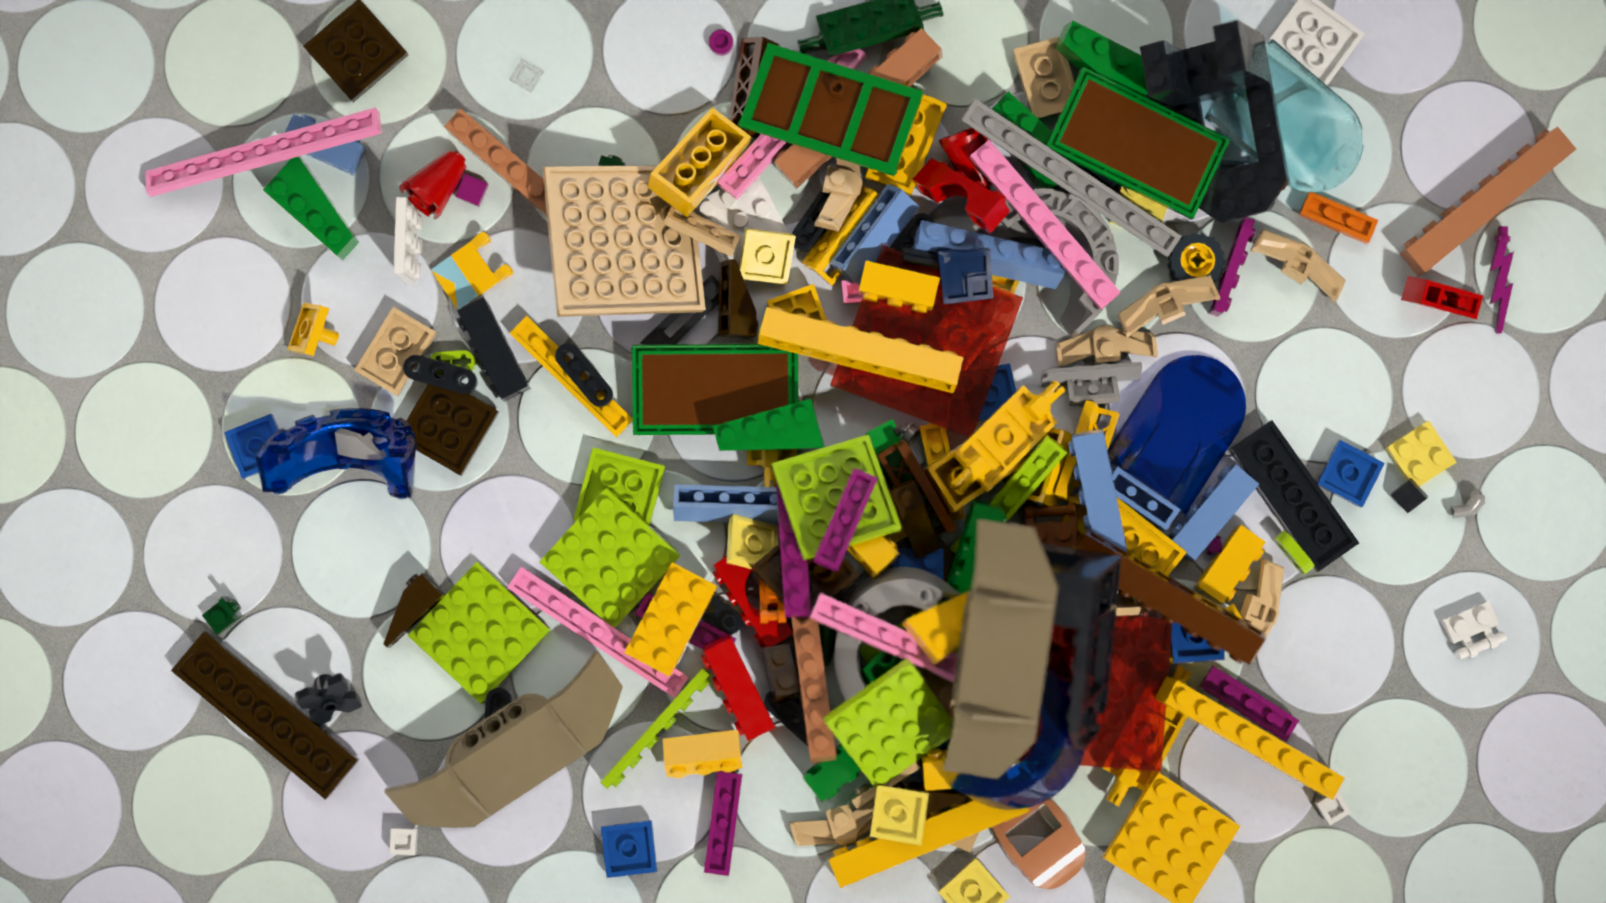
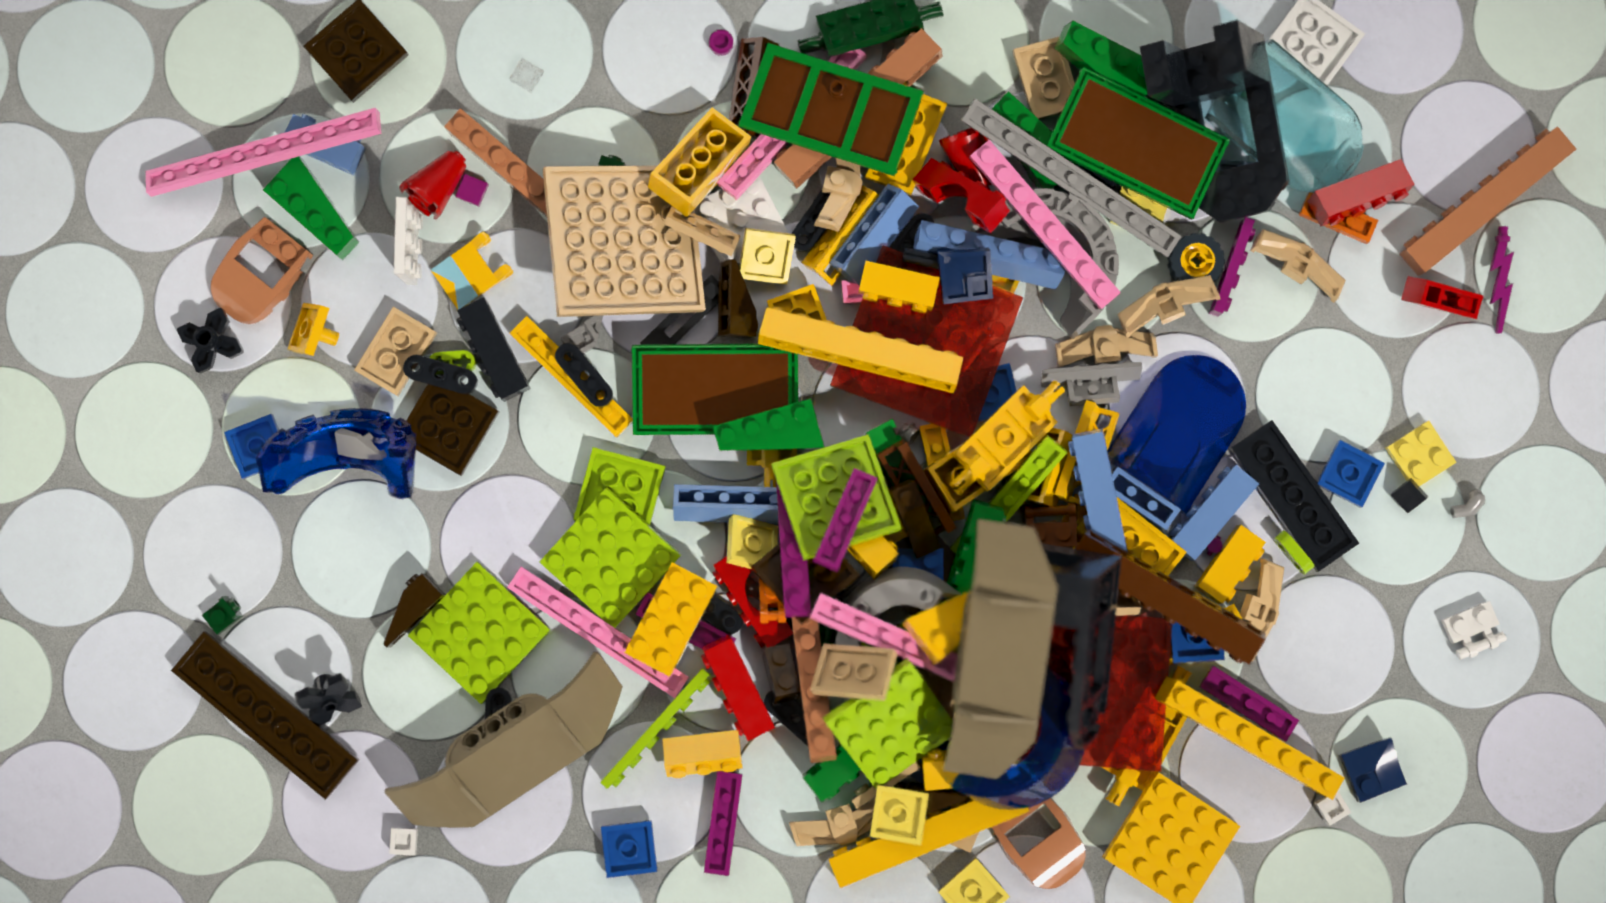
none -> black plant [177,308,244,374]
none -> nougat slope [211,217,313,324]
none -> light grey slope [561,315,603,358]
none -> tan plate [810,644,897,701]
none -> brick [1307,159,1415,227]
none -> dark blue plate [1339,737,1407,803]

